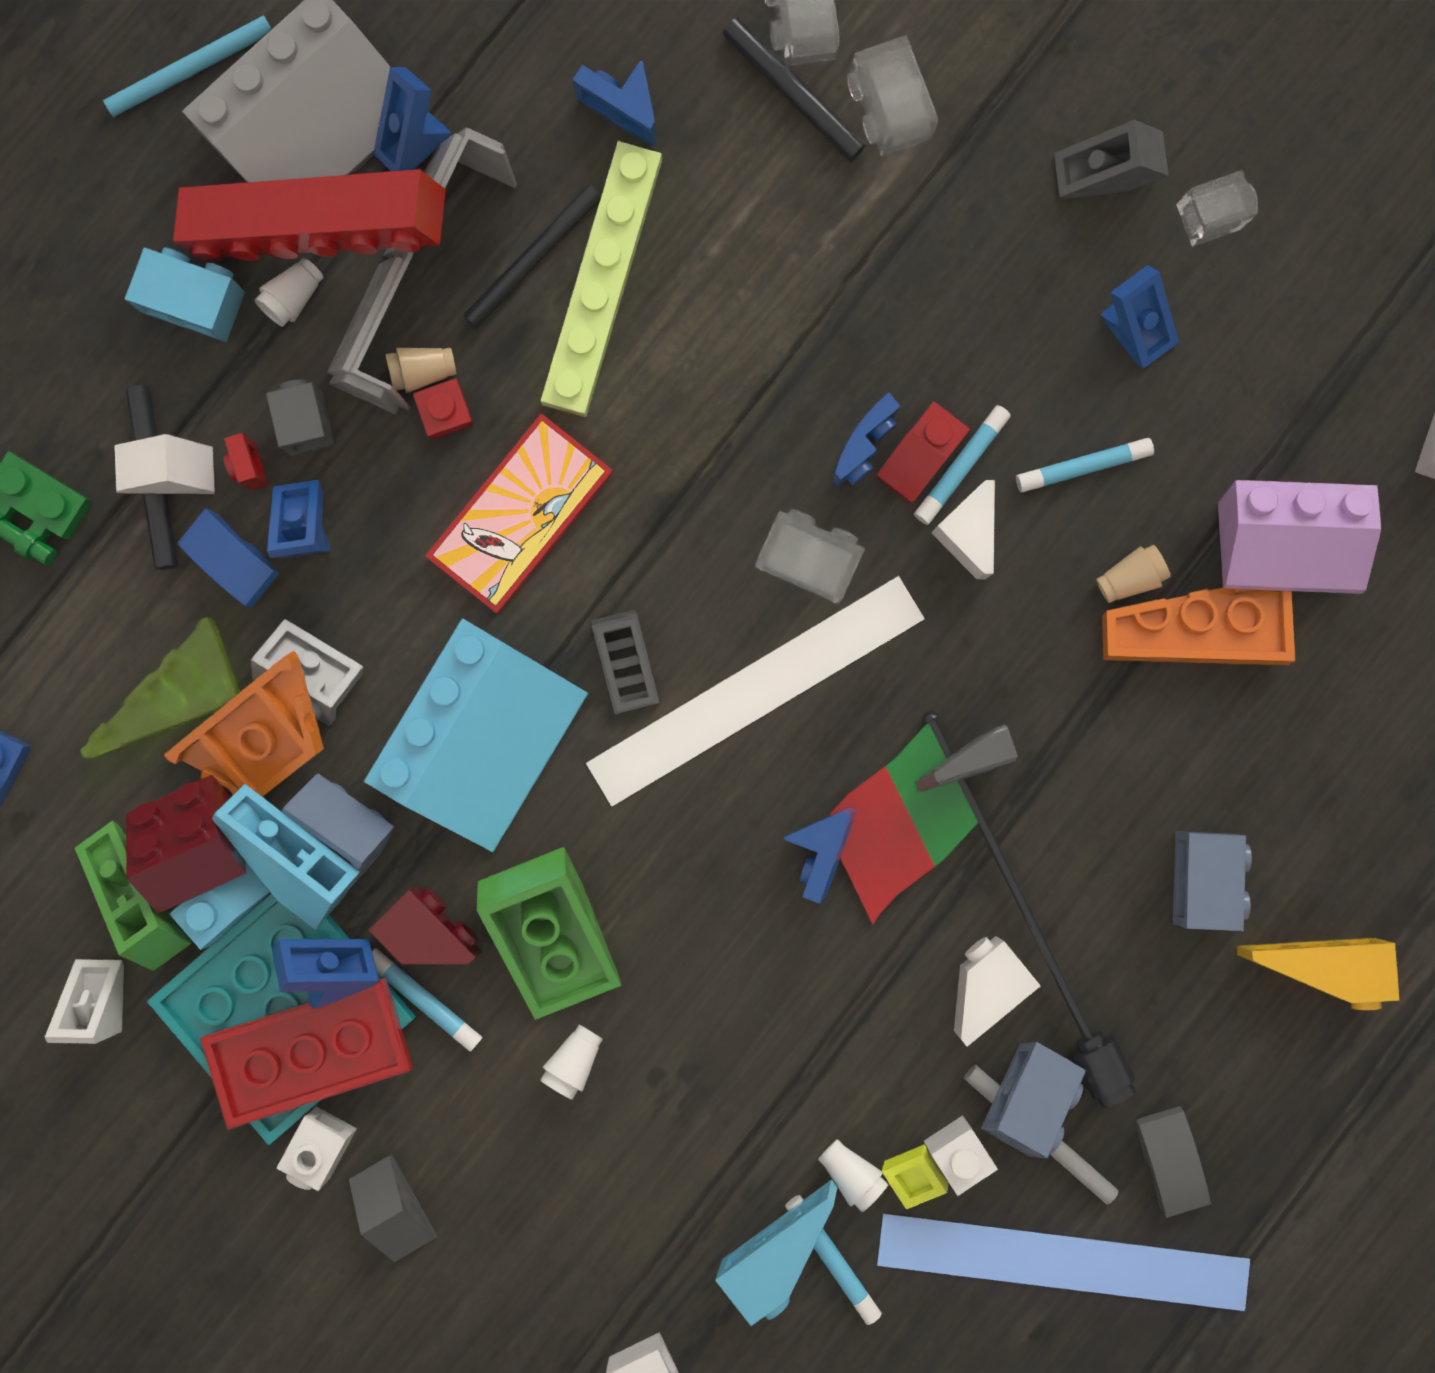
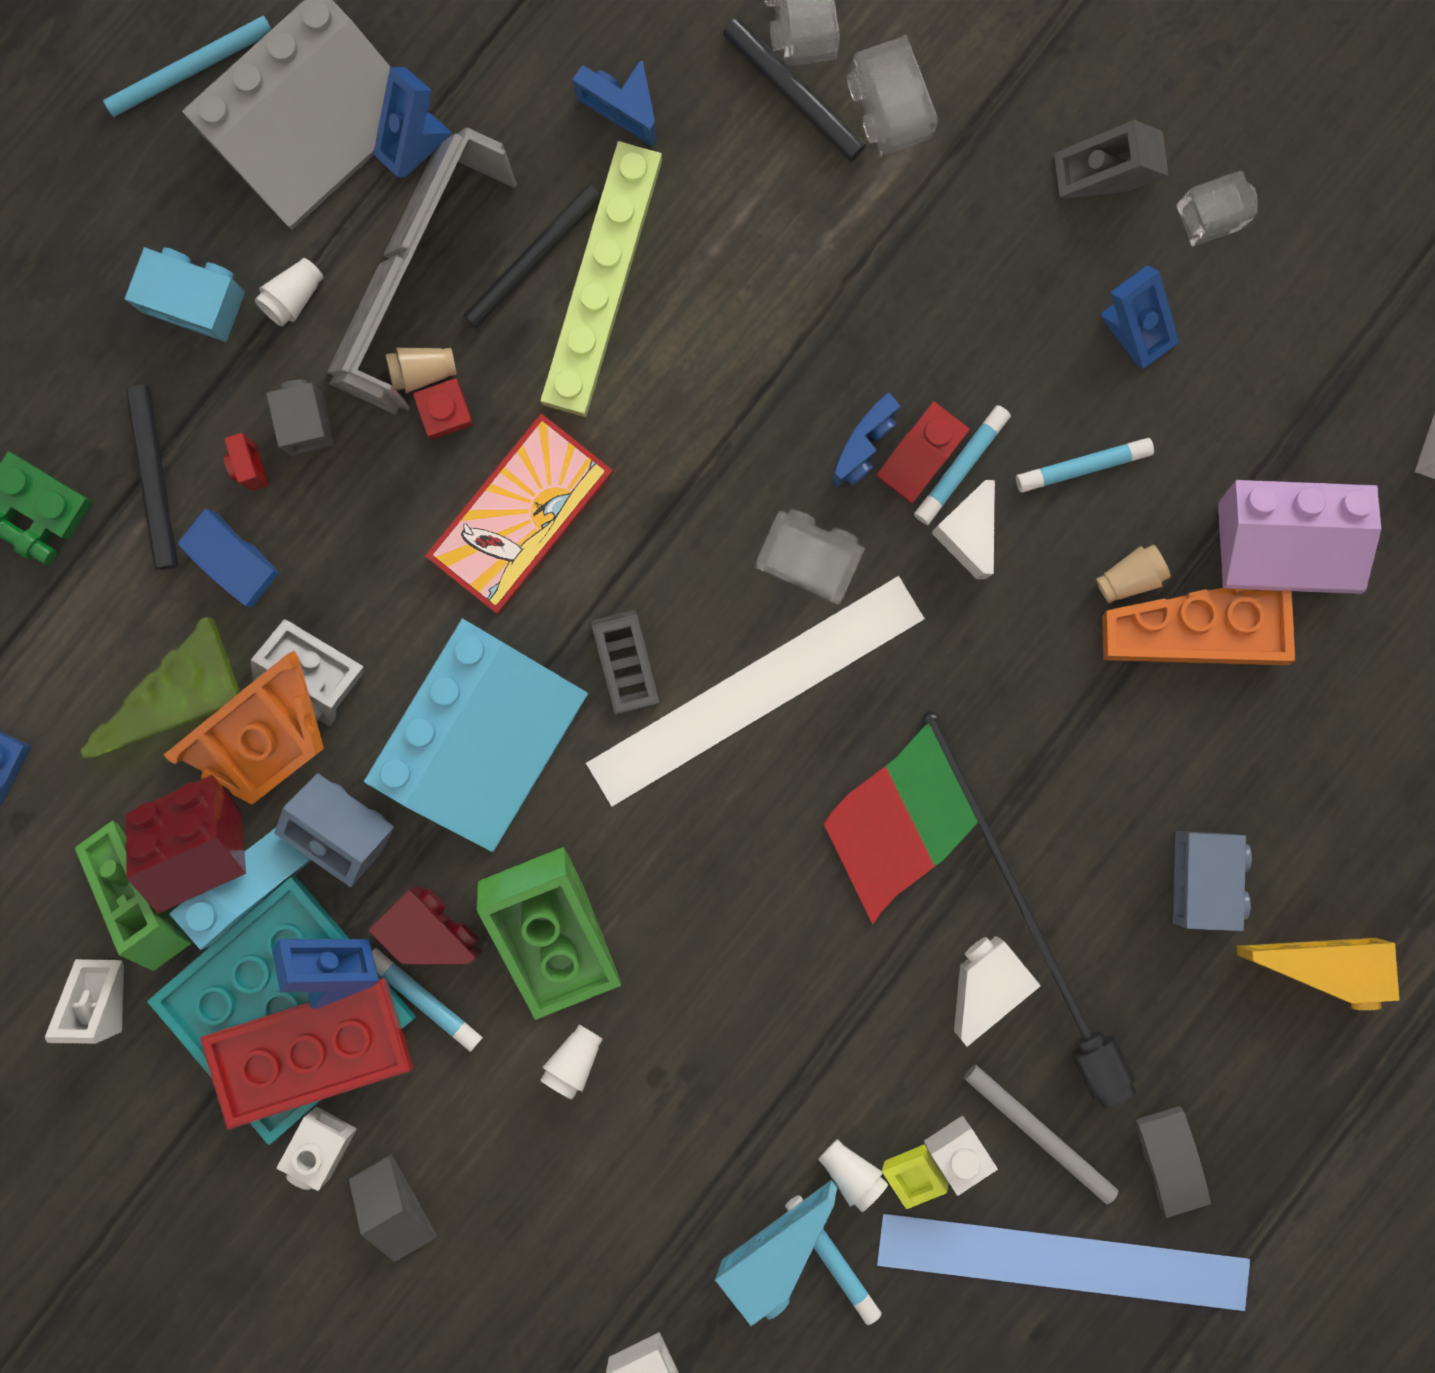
white slope [115,434,215,494] -> none
red brick [173,169,446,263] -> none
medium azure slope [212,784,360,930] -> none
blue slope [267,480,331,558] -> none
blue slope [783,807,857,904] -> none
dark grey slope [915,724,1018,792] -> none
sand blue brick [981,1042,1086,1158] -> none

